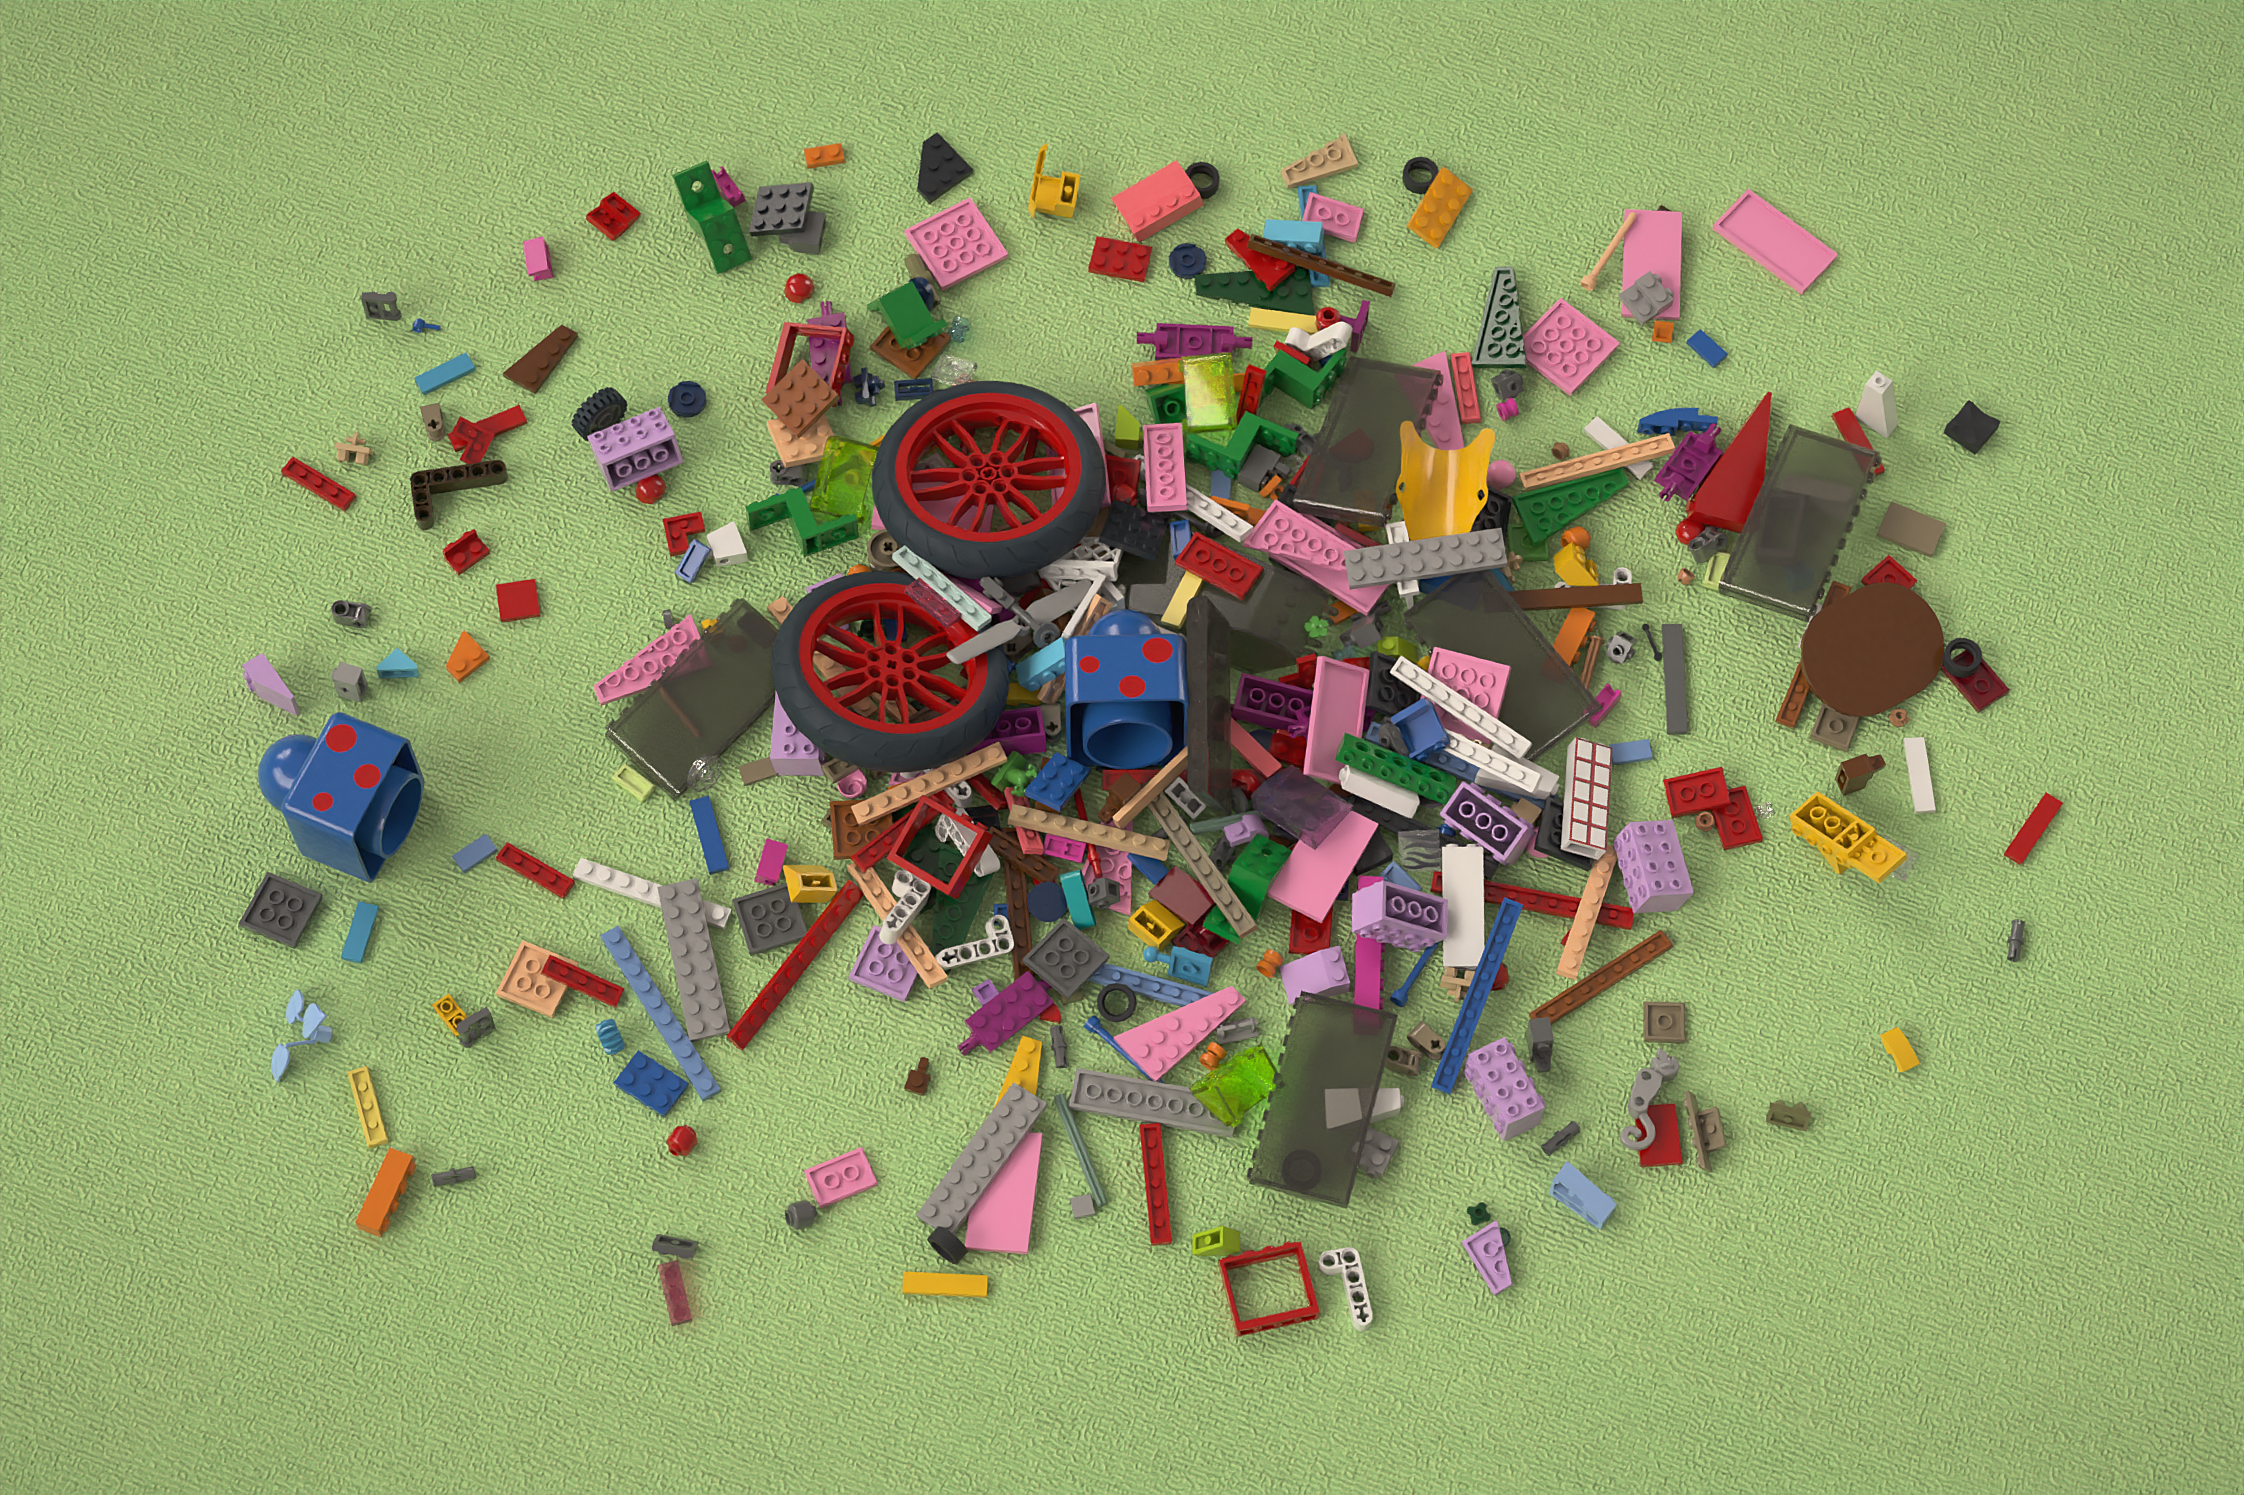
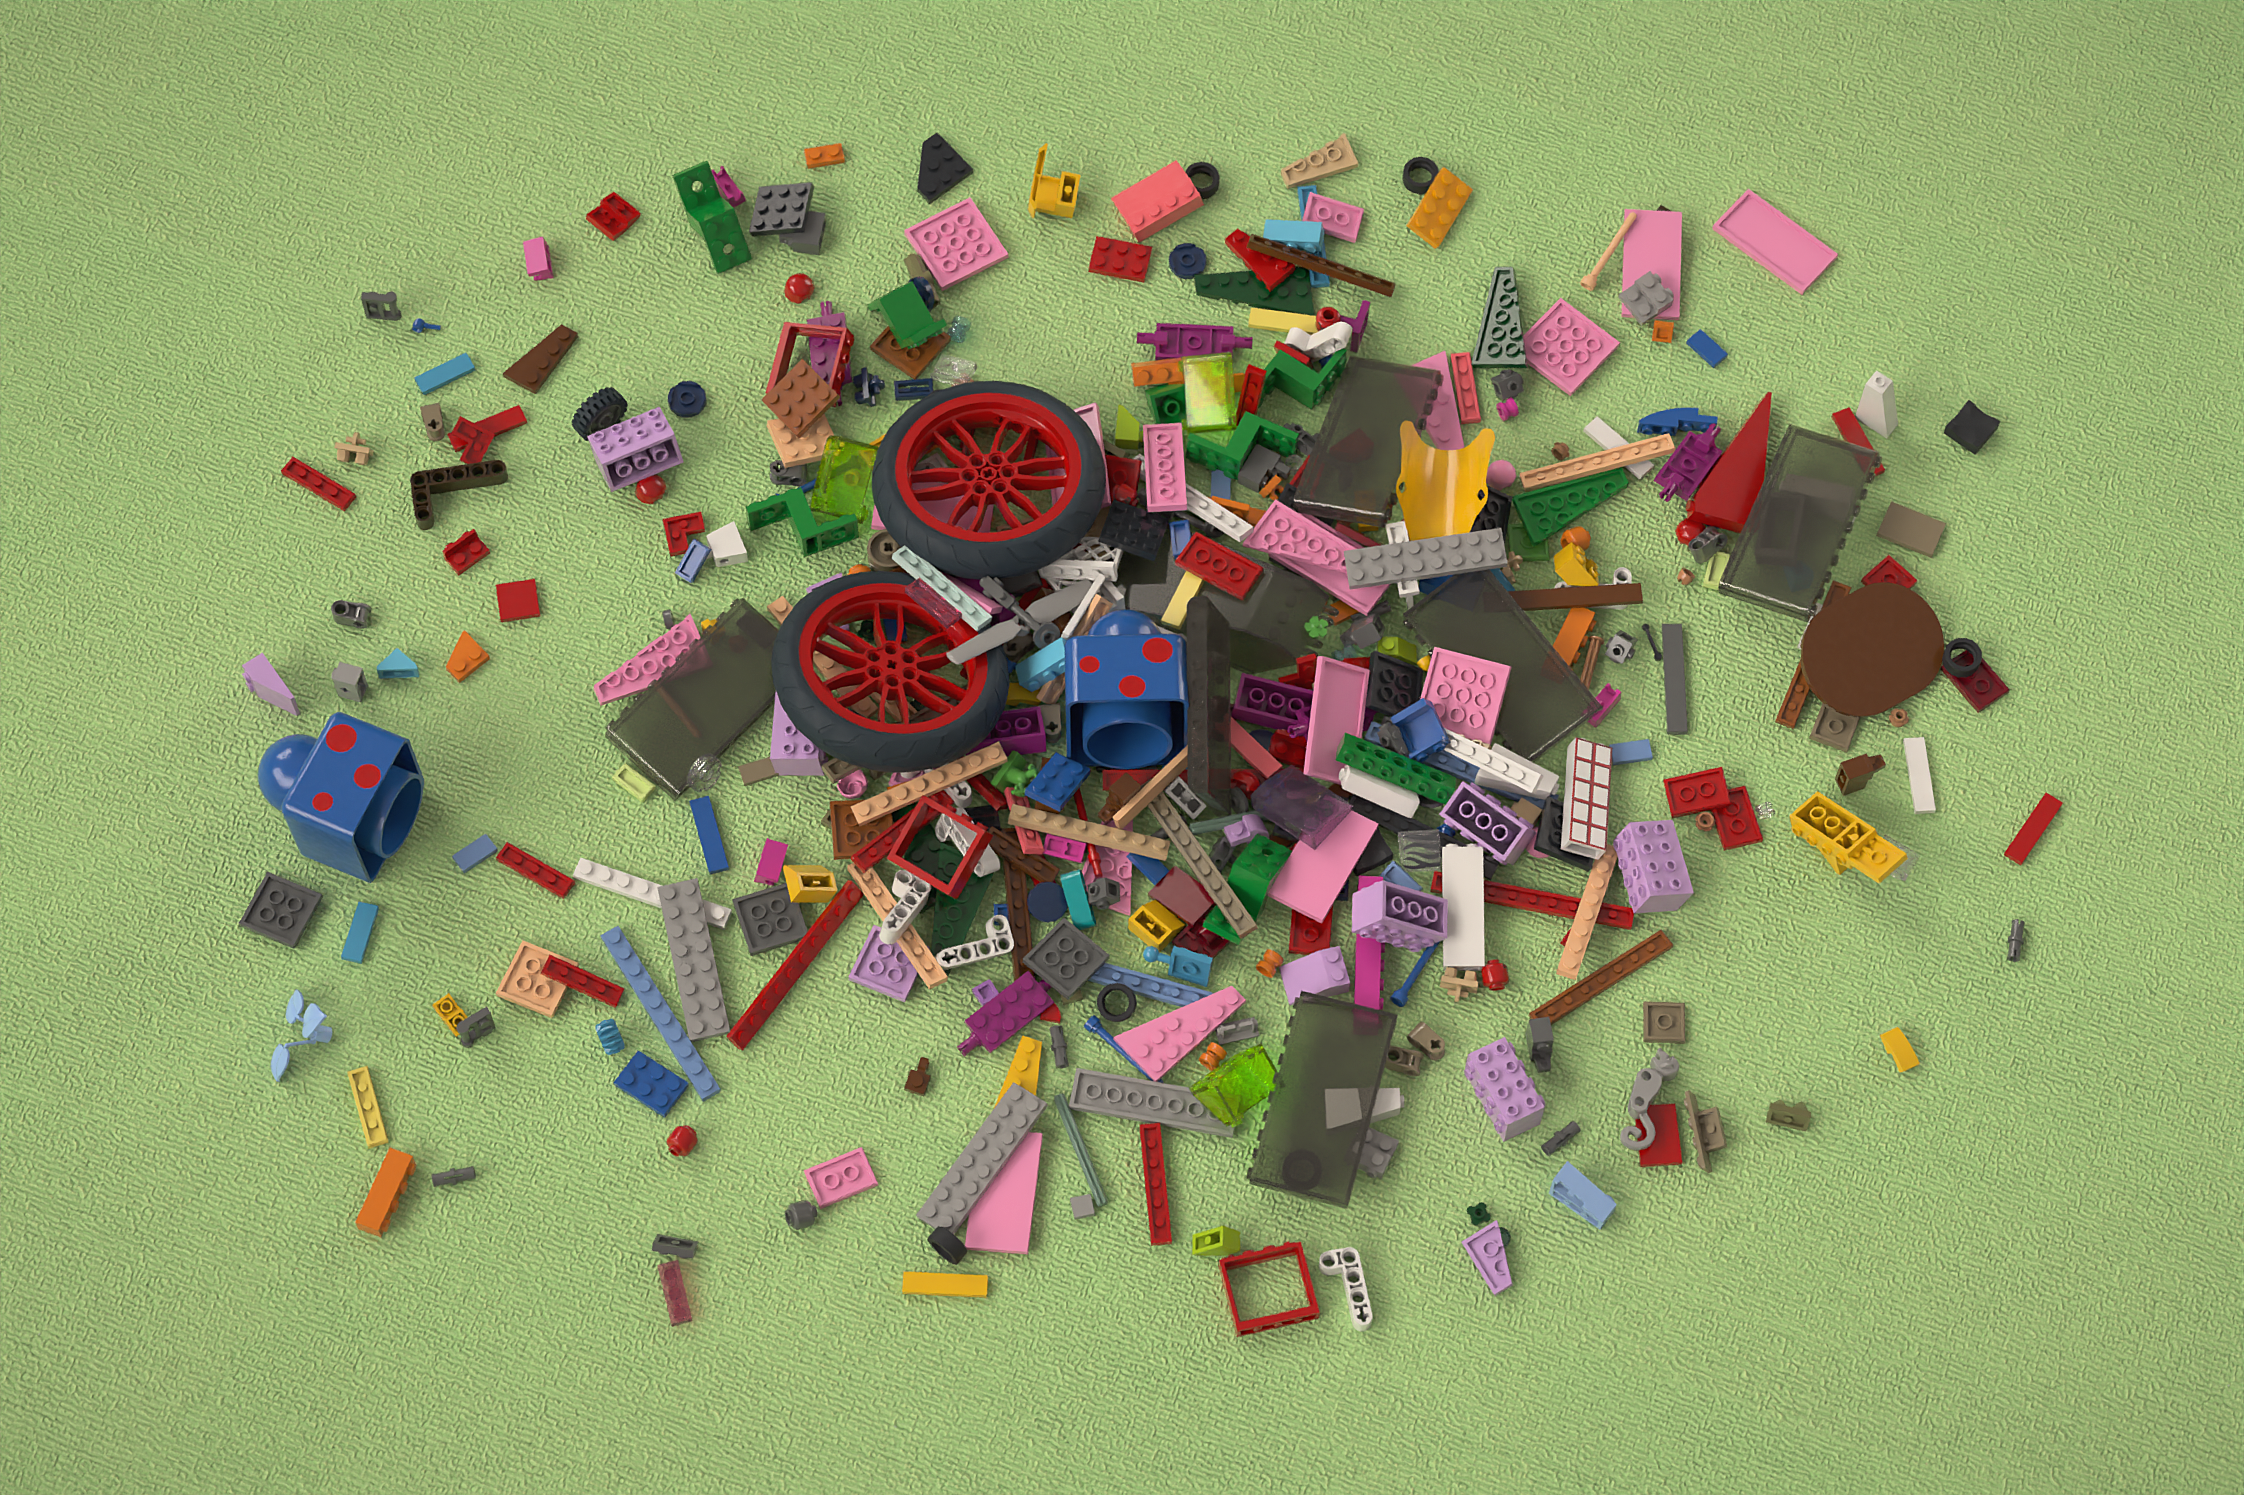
white plate [1390,656,1532,760] -> none
blue plate [1431,897,1523,1095] -> none

